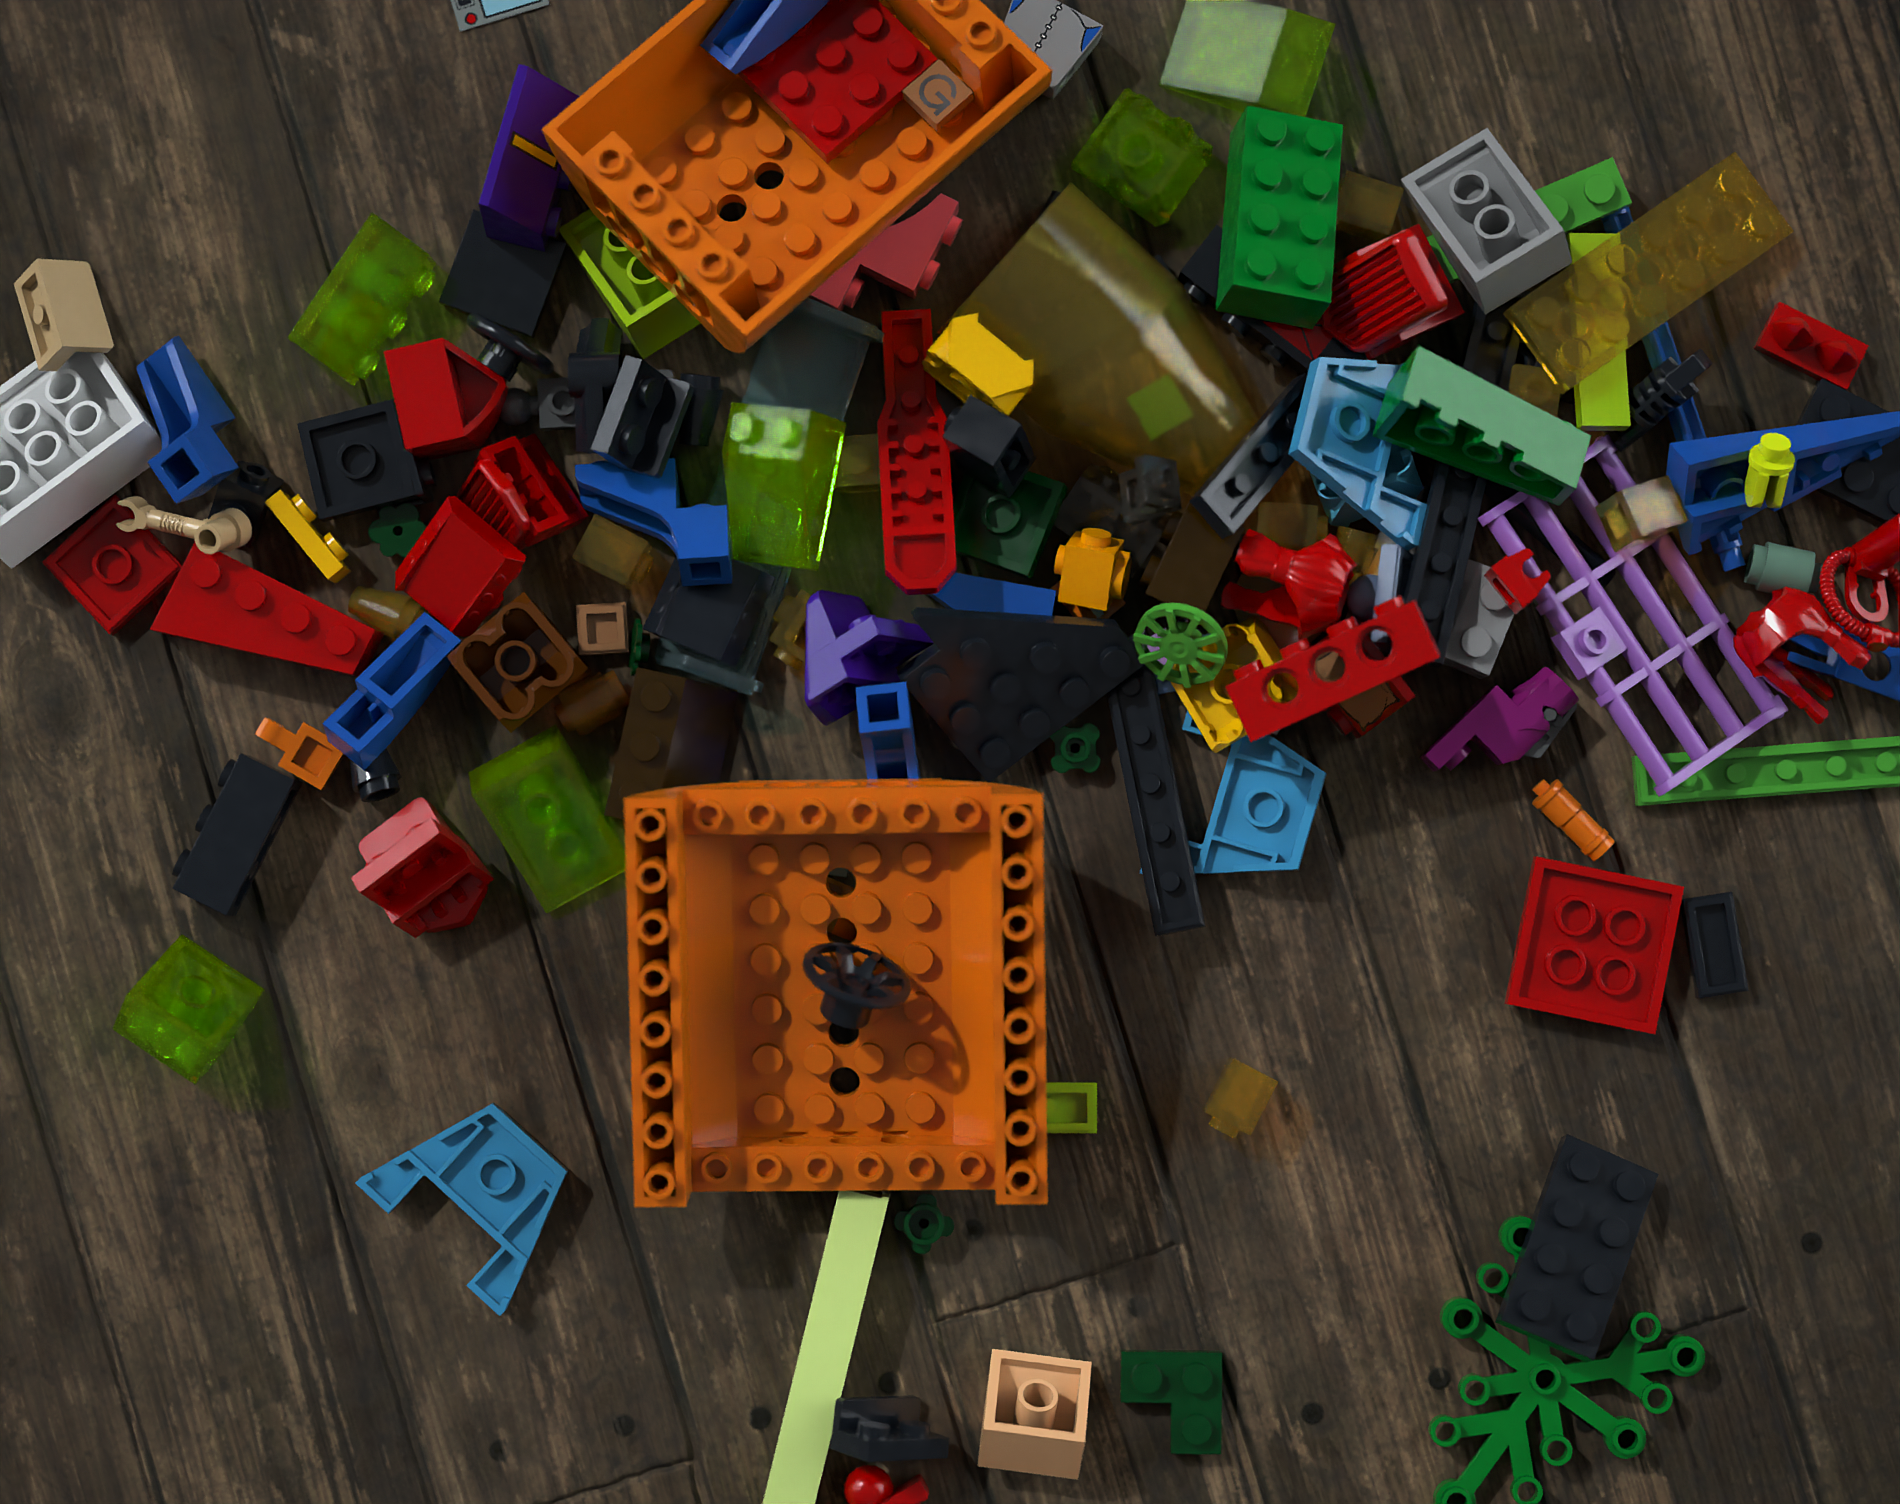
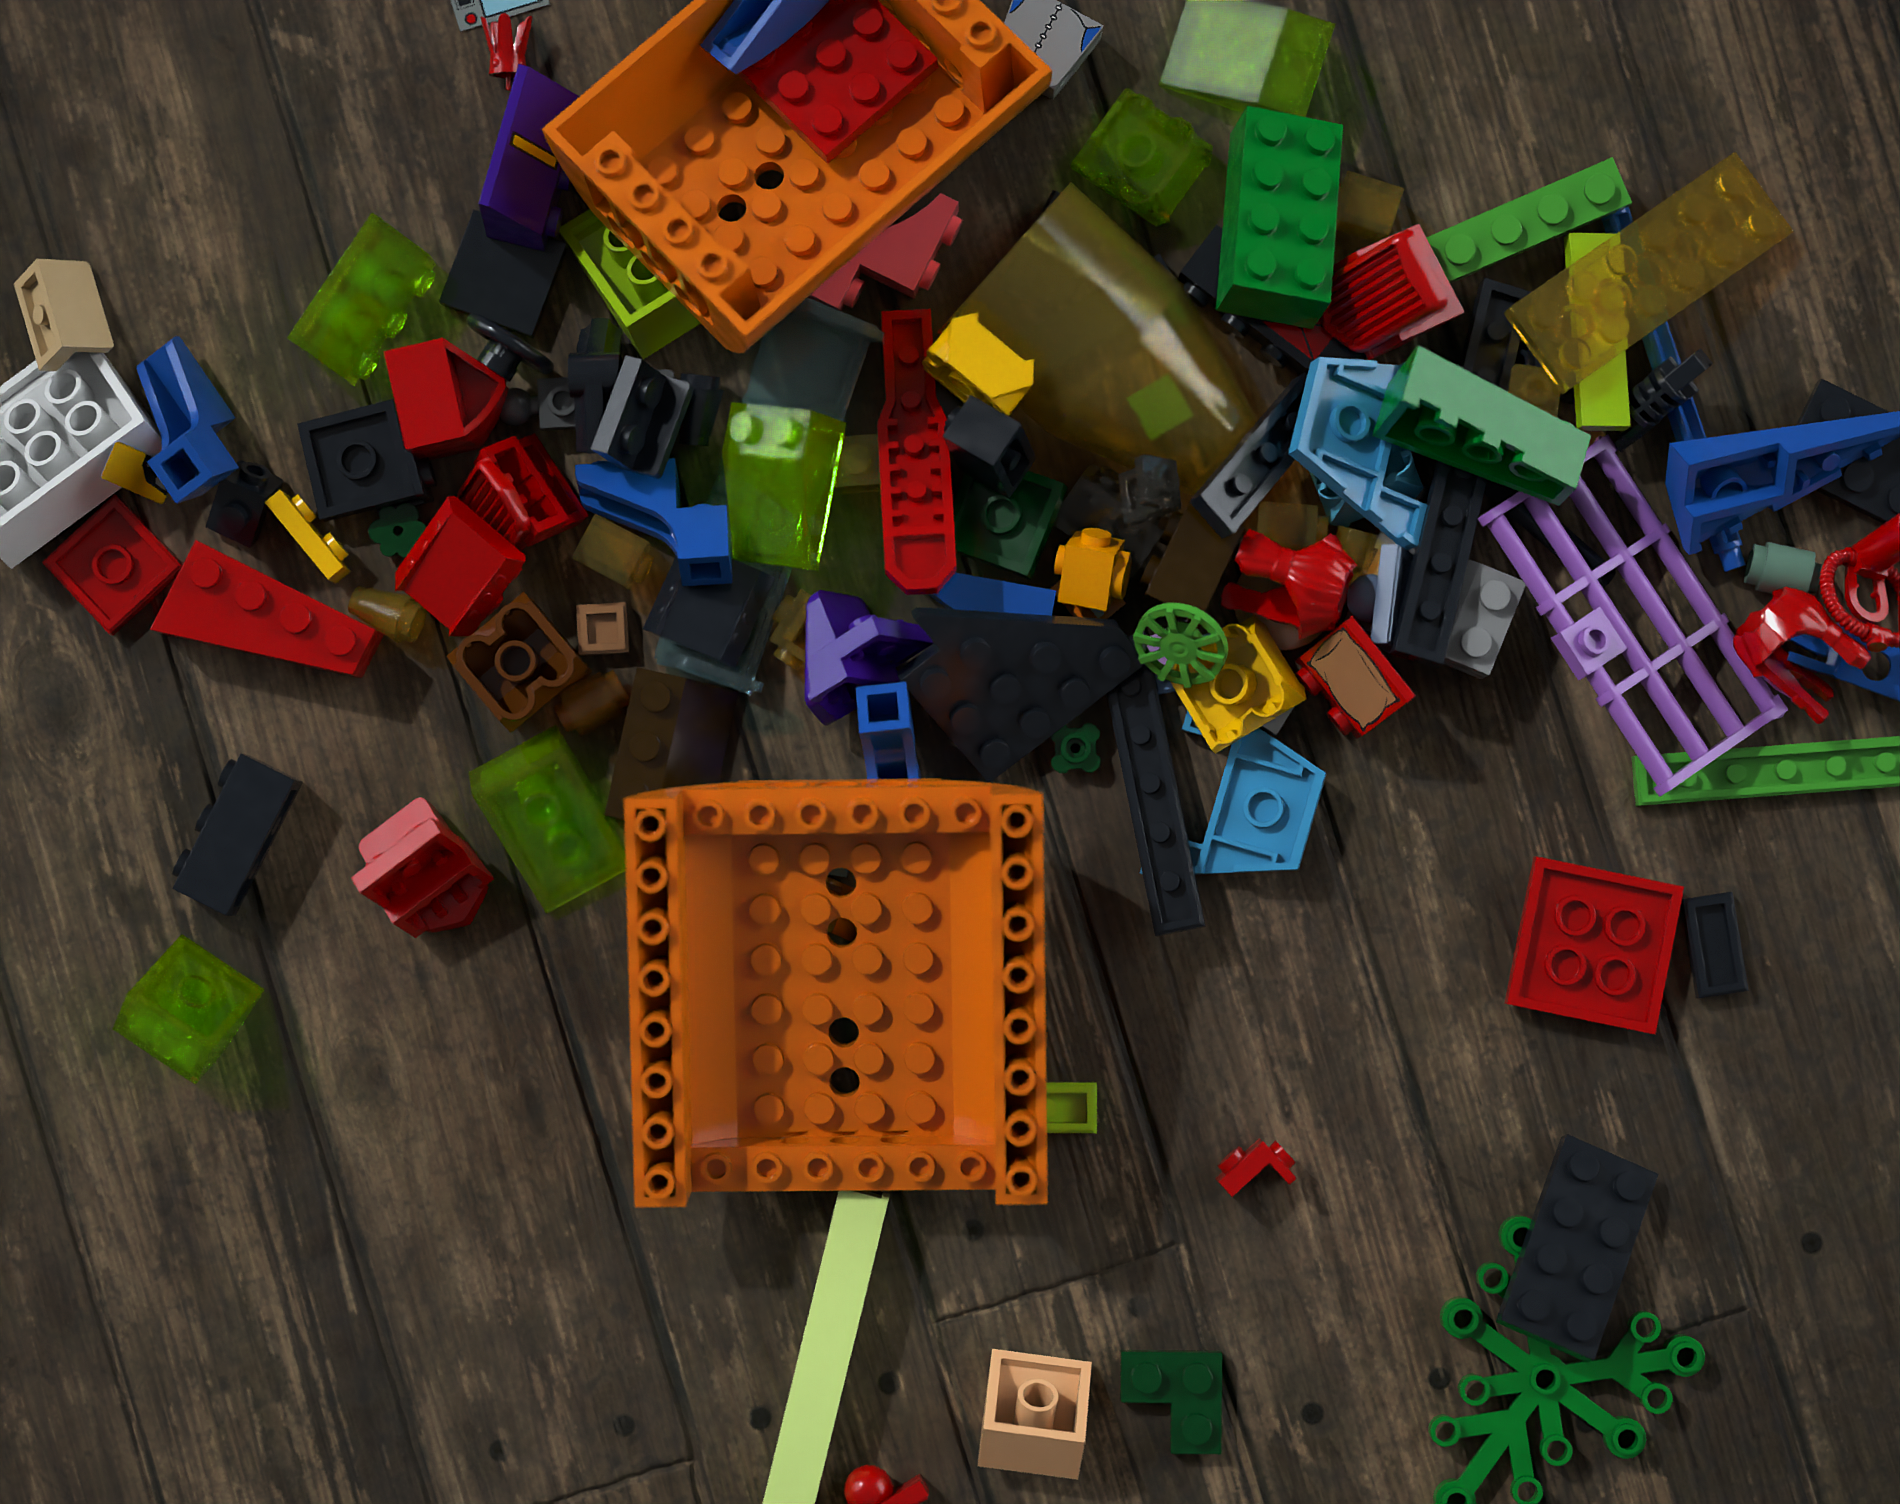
tan brick [116,496,252,554] -> none
orange plate [255,717,344,791] -> none
blue slope [322,612,462,770] -> none
black cone [350,748,402,802] -> none
dark azure wing [355,1103,569,1316] -> none
dark green plant [629,618,650,676] -> none
black wheel [802,942,911,1029] -> none
black bracket [830,1395,950,1462] -> none
dark green plate [894,1193,954,1254] -> none
medium nougat tile [902,59,974,132] -> none
clear yellow brick [1203,1057,1278,1138] -> none
red brick [1225,595,1441,742] -> none
light grey slope [1401,128,1572,314] -> none
magenta plate [1419,666,1579,772] -> none
red tile [1484,548,1551,615] -> none
orange piece [1532,779,1615,862] -> none
clear yellow brick [1595,475,1688,553] -> none
neon yellow arm [1744,433,1795,508] -> none
red tile [1754,301,1869,390] -> none
none -> yellow sticker [101,441,168,505]
none -> red piece [480,13,533,91]
none -> red bracket [1215,1139,1297,1197]

